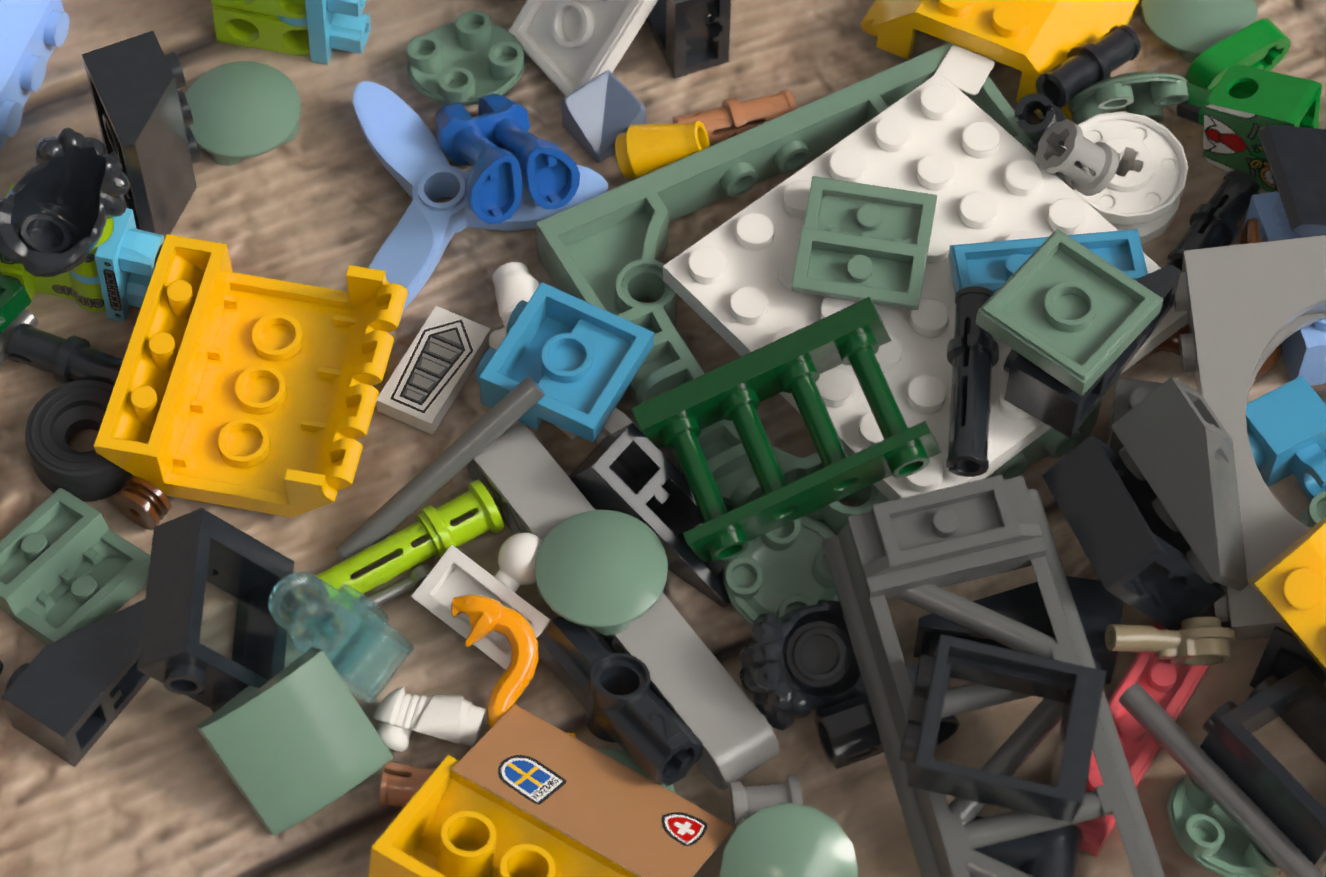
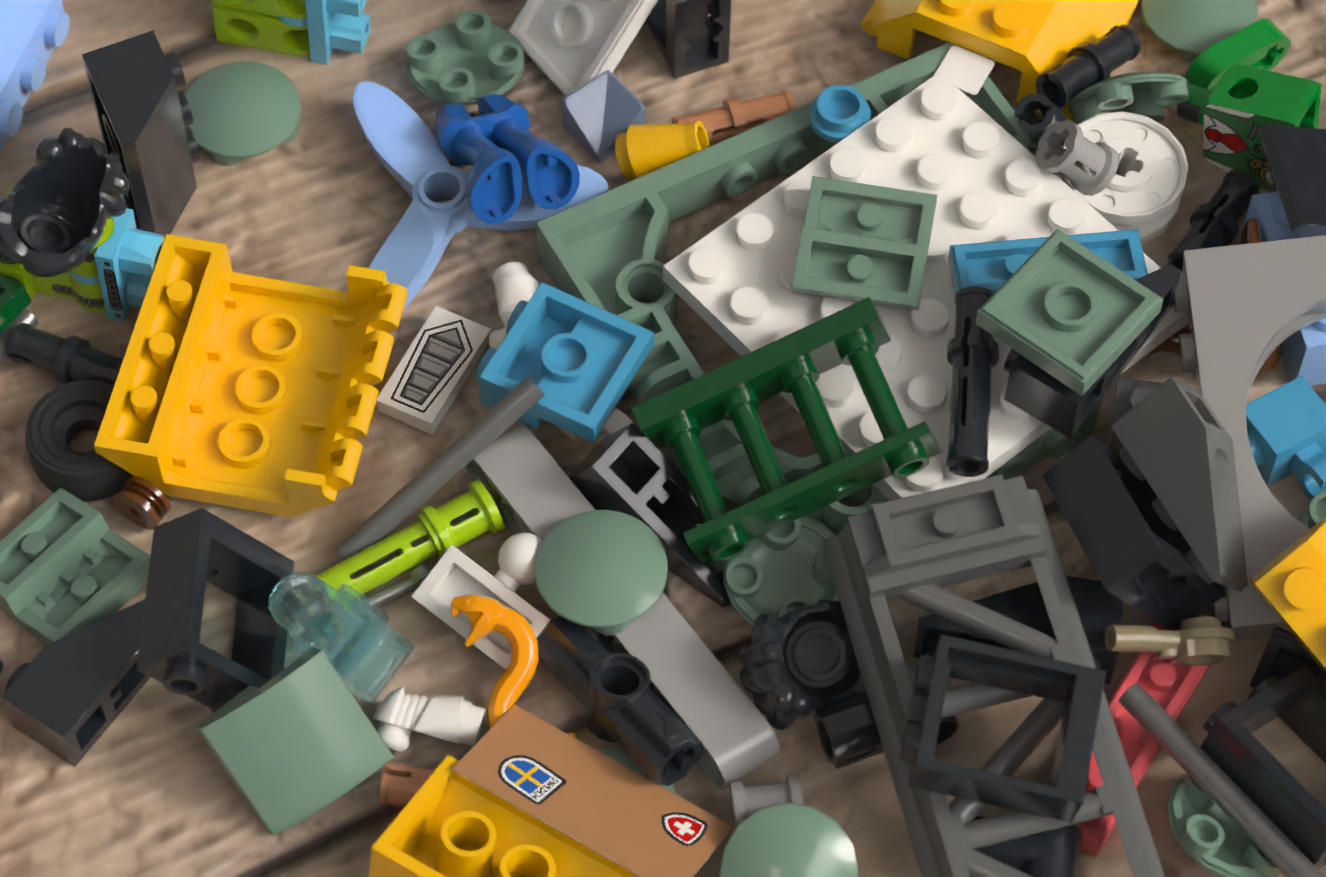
none -> dark azure plate [809,85,871,143]

